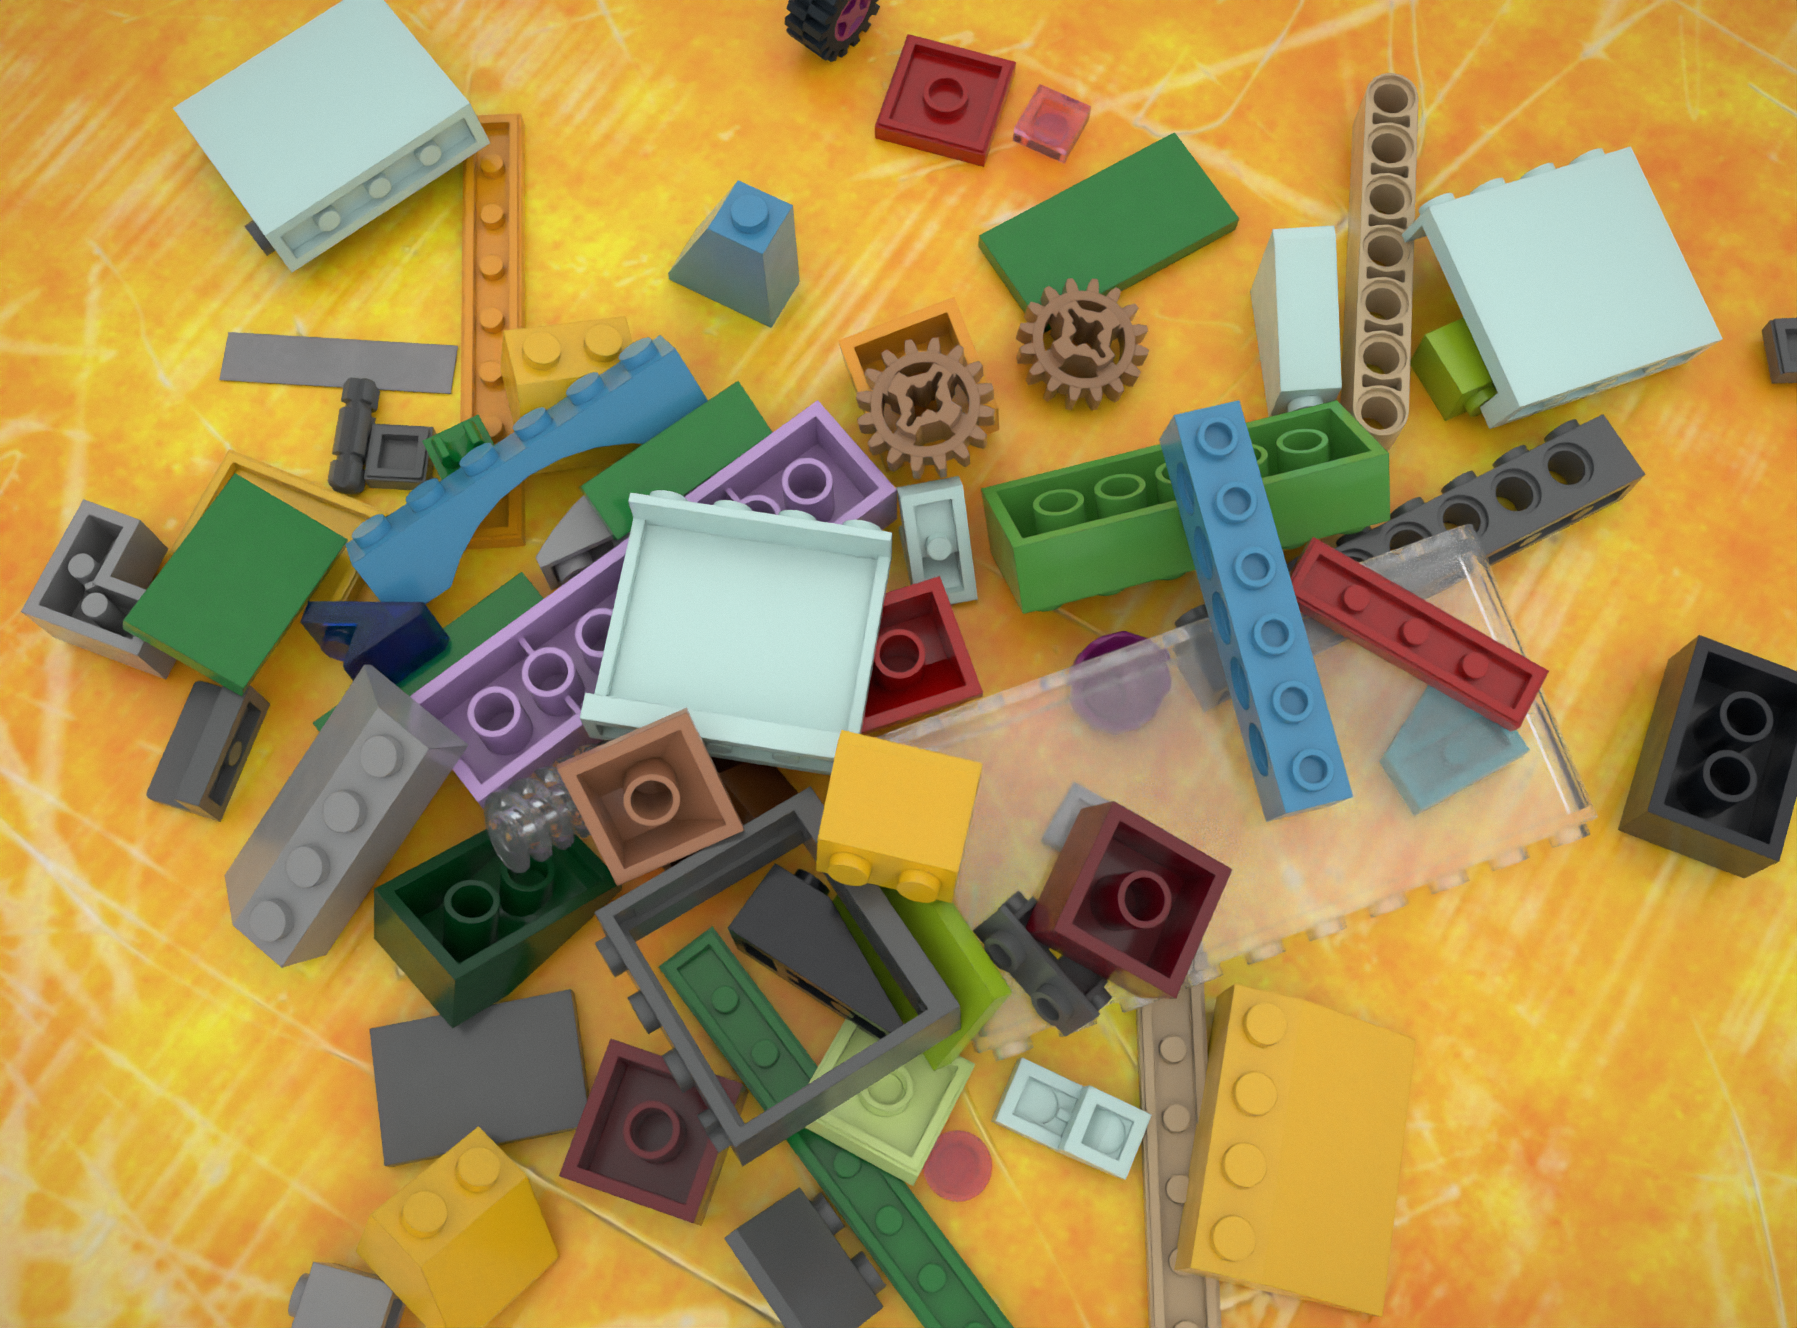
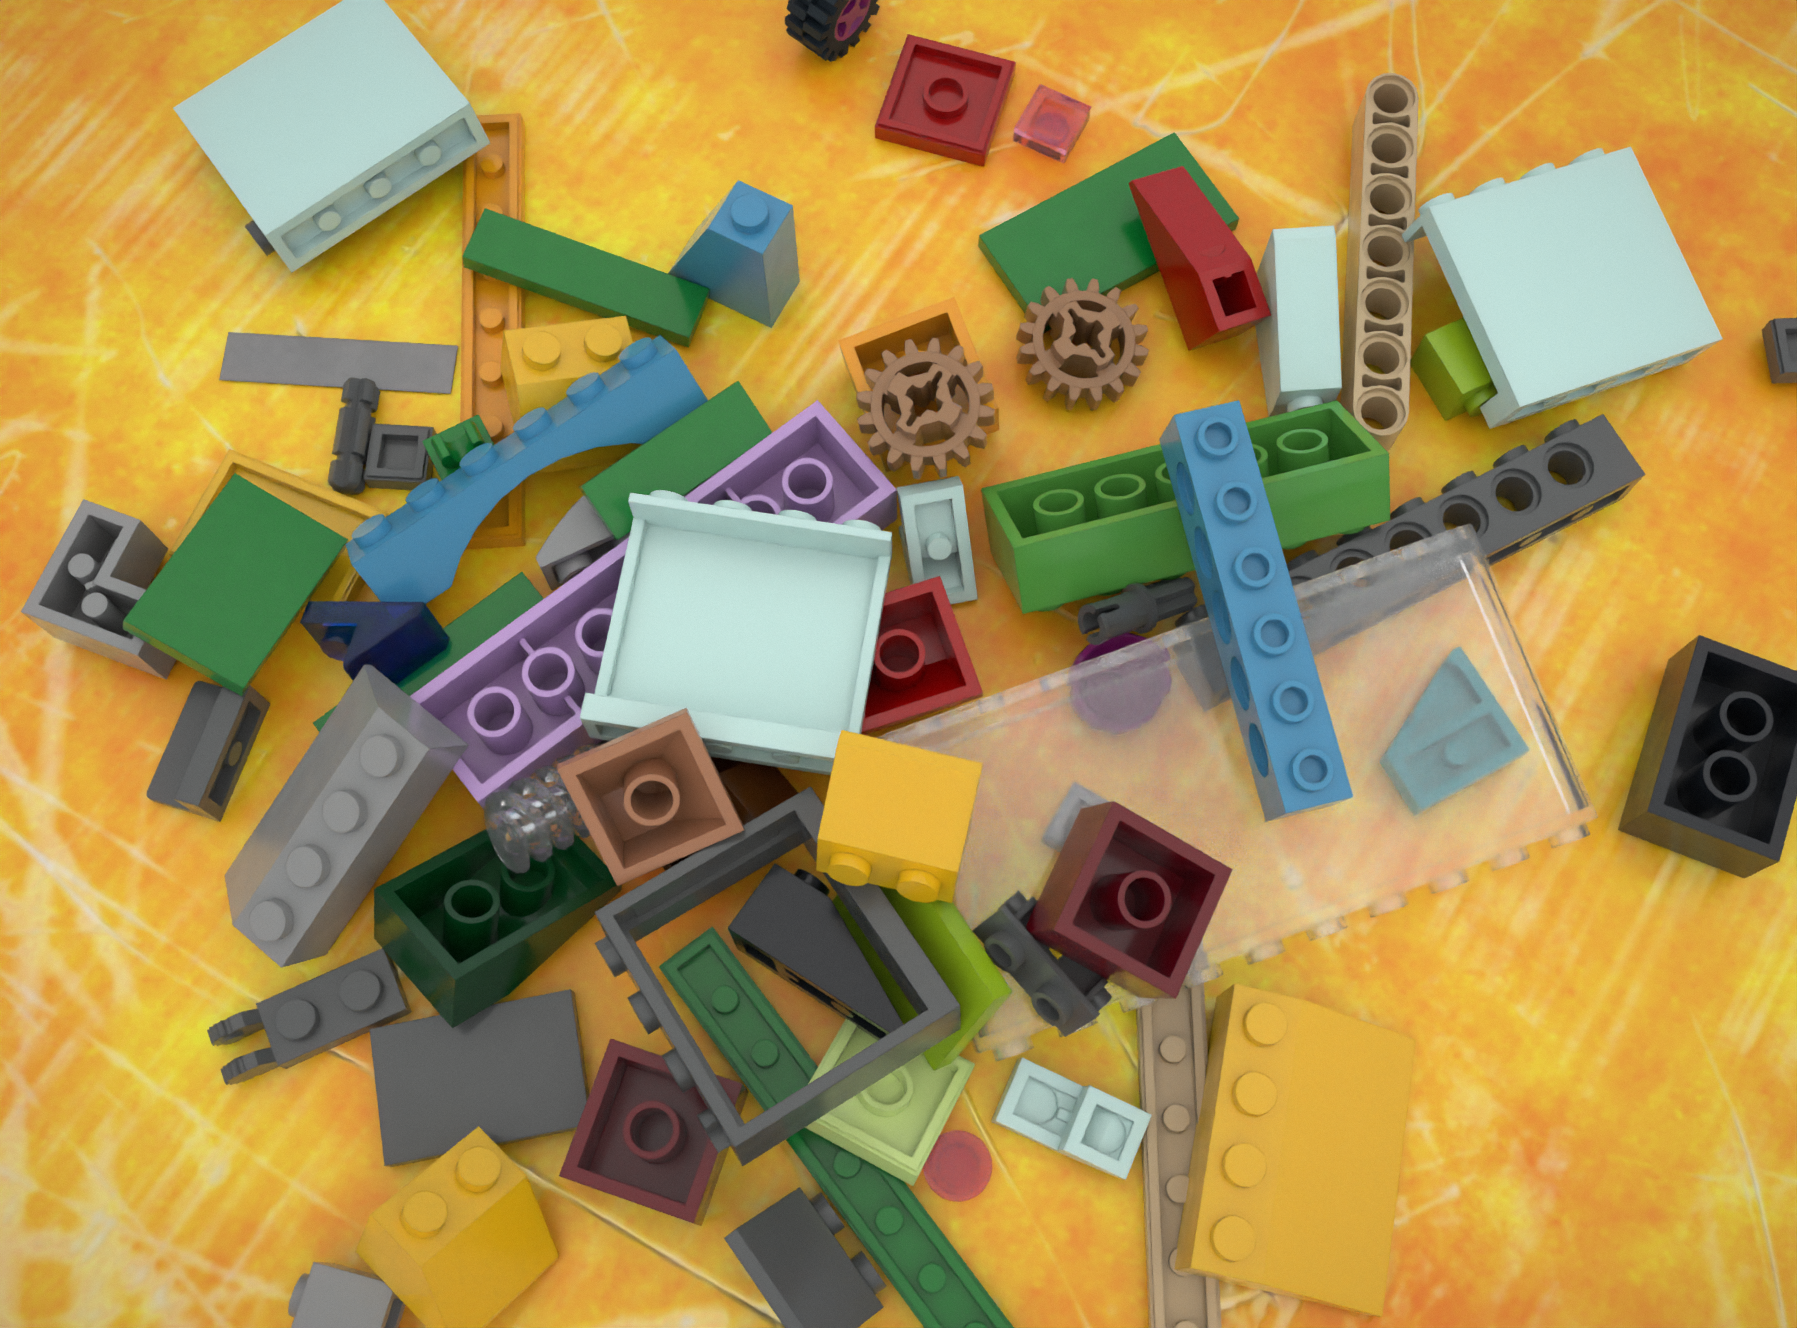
red tile [1289,537,1549,732] -> none
none -> dark grey hinge [207,948,412,1085]
none -> green tile [462,208,710,348]
none -> dark grey axle [1078,577,1198,645]
none -> red slope [1128,166,1271,351]

